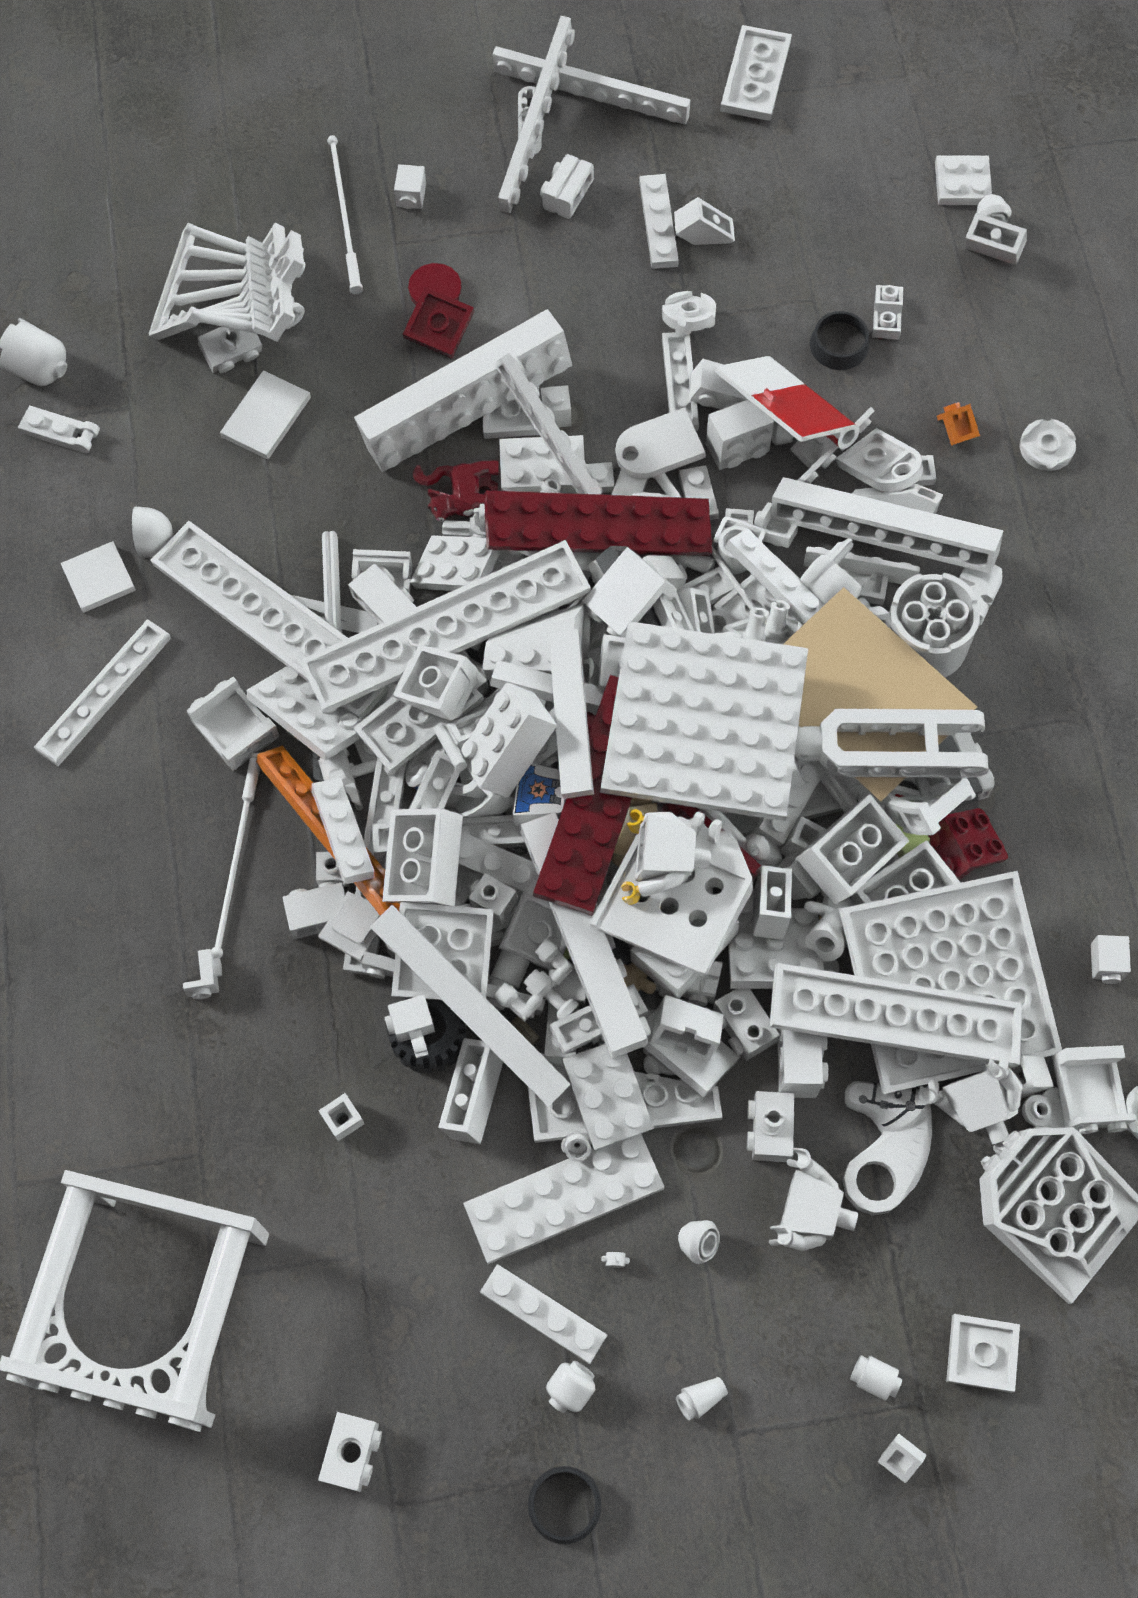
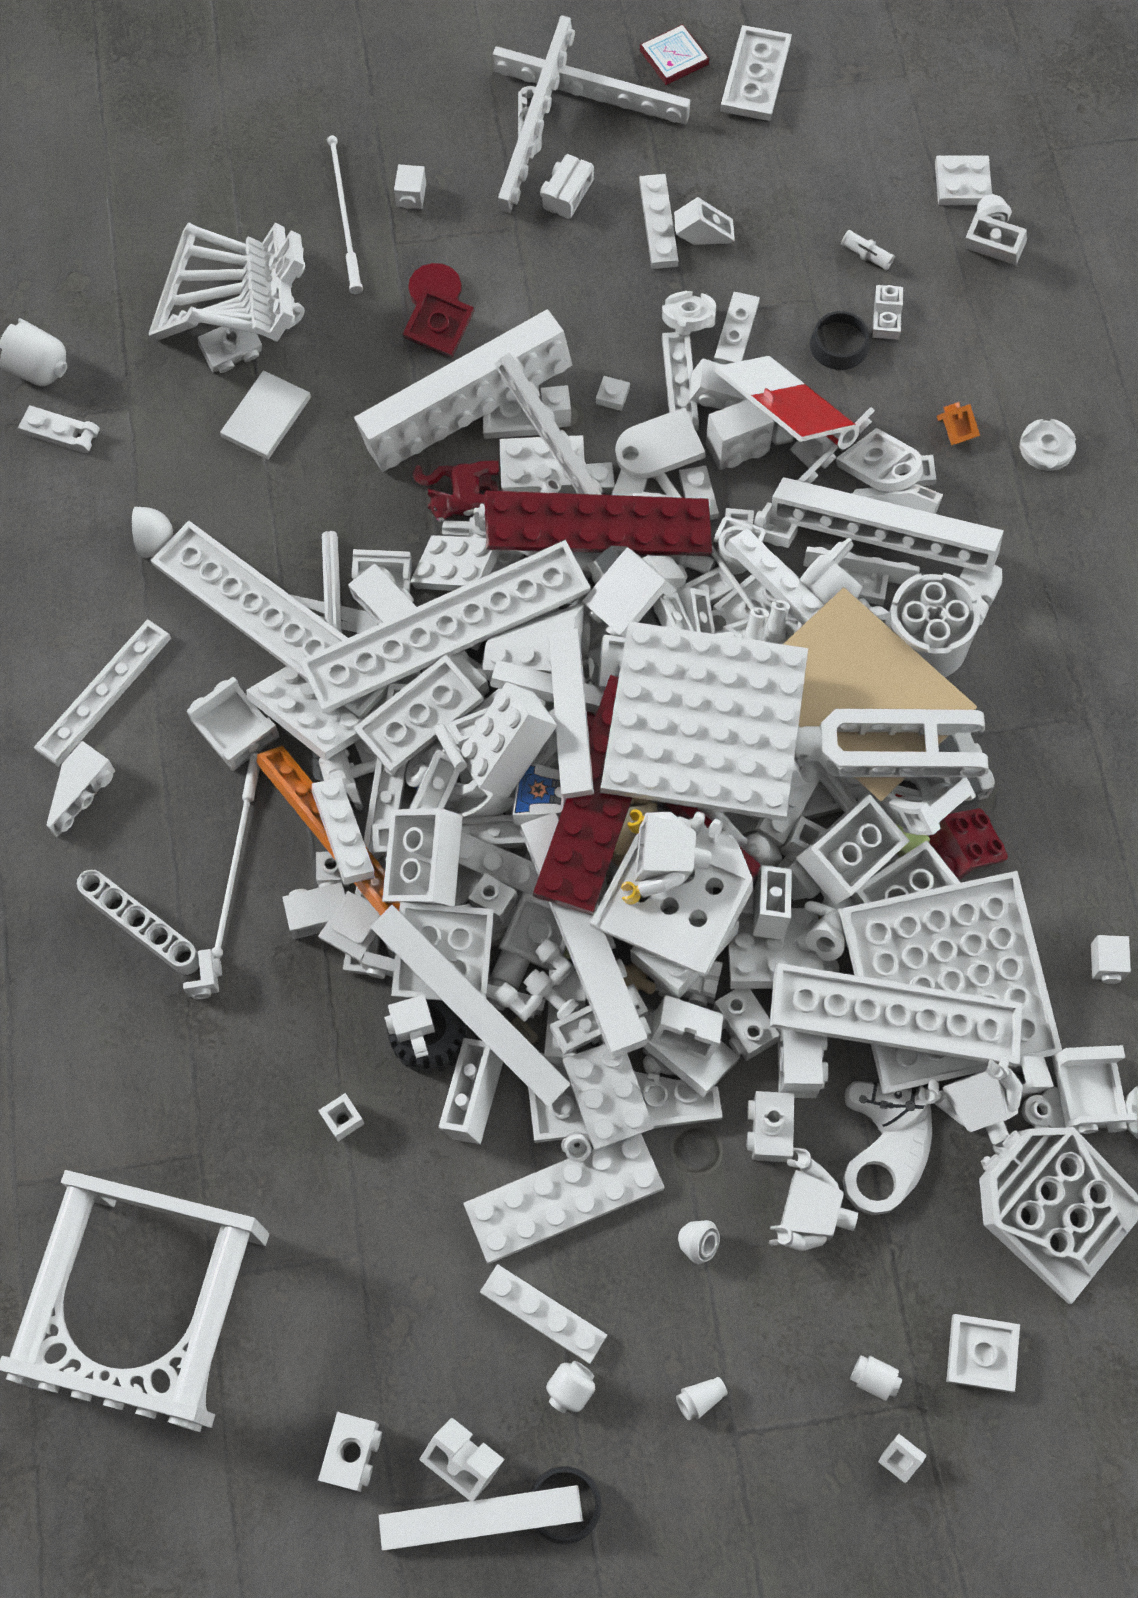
white tile [61,541,136,613] -> none
white slope [392,645,477,720] -> none
white piece [601,1252,630,1268] -> none
none -> white slope [46,741,115,837]
none -> white beam [77,870,199,975]
none -> white tile [379,1485,583,1551]
none -> white brick [419,1418,504,1502]
none -> white plate [596,376,630,411]
none -> tile [640,24,710,85]
none -> white plate [714,292,760,365]
none -> white pin [841,230,895,271]

